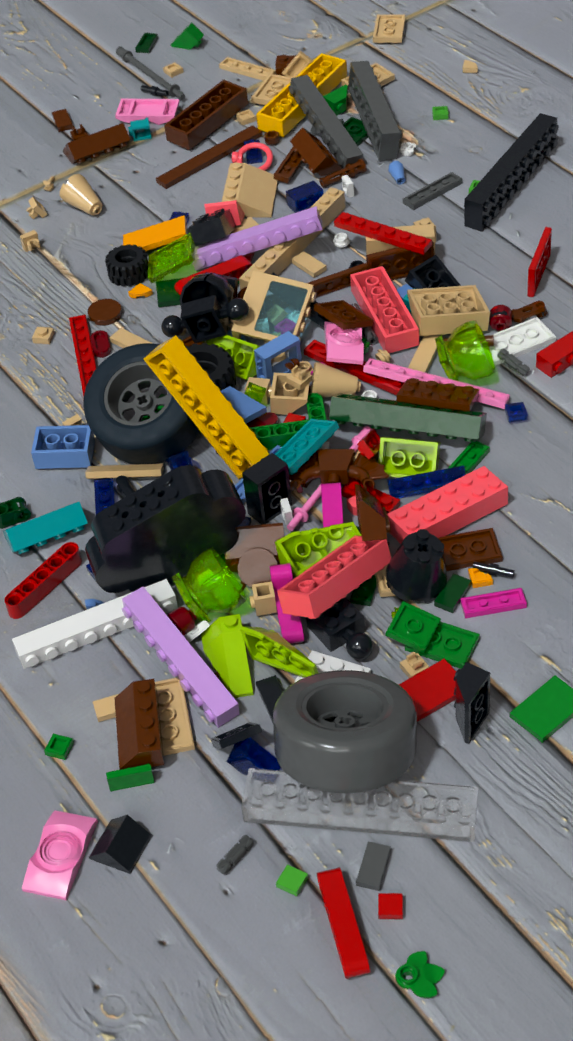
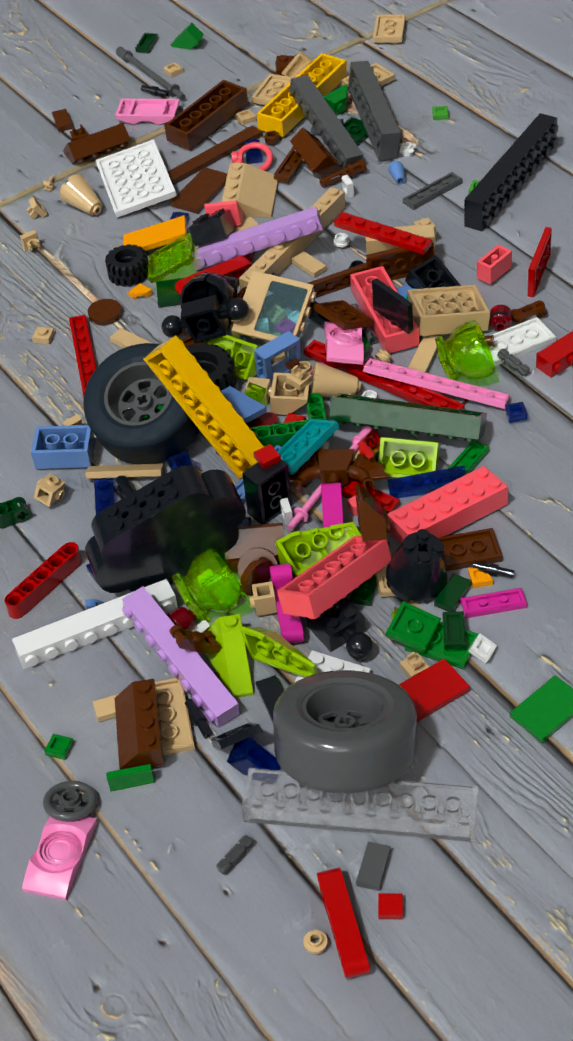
teal slope [3,501,88,554] -> none
black slope [89,815,152,874] -> none
dark red tile [91,330,111,358] -> none
teal window [128,117,152,142] -> none
tan tile [219,57,276,81] -> none
bright green tile [276,865,308,896] -> none
clear blue brick [286,180,324,213] -> none
green plate [395,951,445,998] -> none
reddish brown plate [397,378,479,412] -> none
black slope [454,662,490,744] -> none
tan tile [463,60,478,73] -> none
none -> tan brick [33,473,66,507]
none -> dark grey plate [43,781,98,822]
none -> white plate [96,139,177,217]
none -> reddish brown tile [170,167,227,214]
none -> reddish brown plate [170,625,222,654]
none -> black bar [185,699,212,739]
none -> reddish brown tile [240,557,273,596]
none -> red tile [253,444,281,469]
none -> tan plate [303,930,328,955]
none -> black tile [372,278,413,334]
none -> dark green tile [442,611,466,650]
none -> white tile [468,633,497,663]
none -> coral brick [477,245,512,285]

